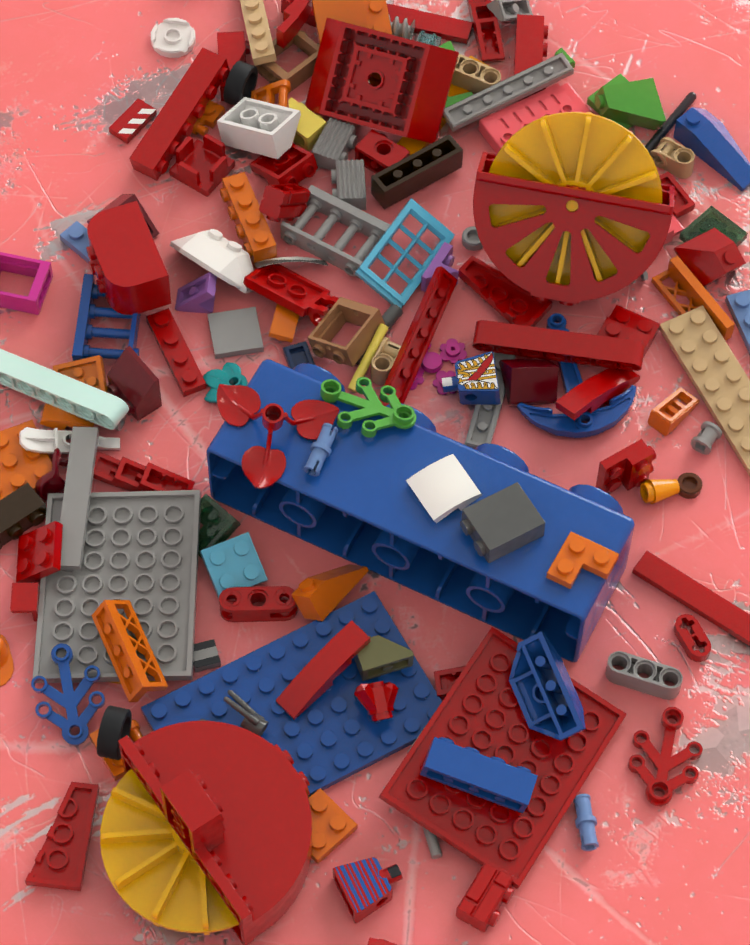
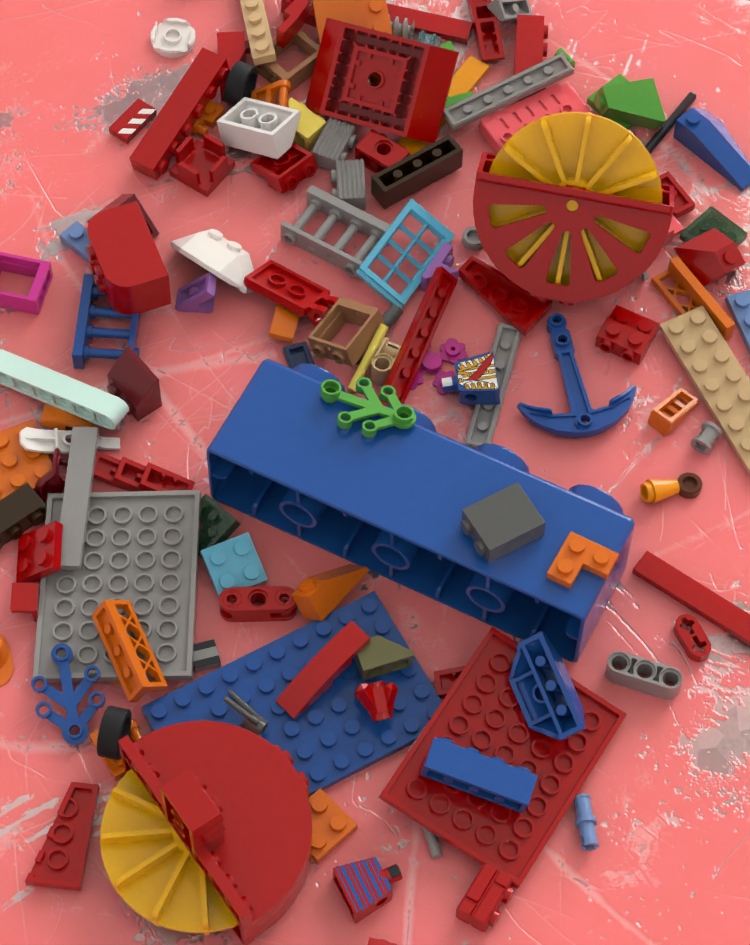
orange plate [53,355,108,393] -> none
red plate [146,308,207,397] -> none
teal plate [203,362,248,403] -> none
light grey tile [207,307,264,359] -> none
red plant [217,384,339,489] -> none
orange brick [220,172,277,268] -> none
sticker [255,256,328,268] -> none
red brick [259,183,311,222] -> none
medium blue pin [303,423,339,476] -> none
white slope [406,454,482,524] -> none
tan beam [451,54,501,94] -> none
red beam [472,320,645,371] -> none
dark red slope [499,359,559,405] -> none
red slope [556,368,640,421] -> none
red plate [596,439,656,492] -> none
red plant [628,707,703,806] -> none
tan piece [649,137,695,179] -> none

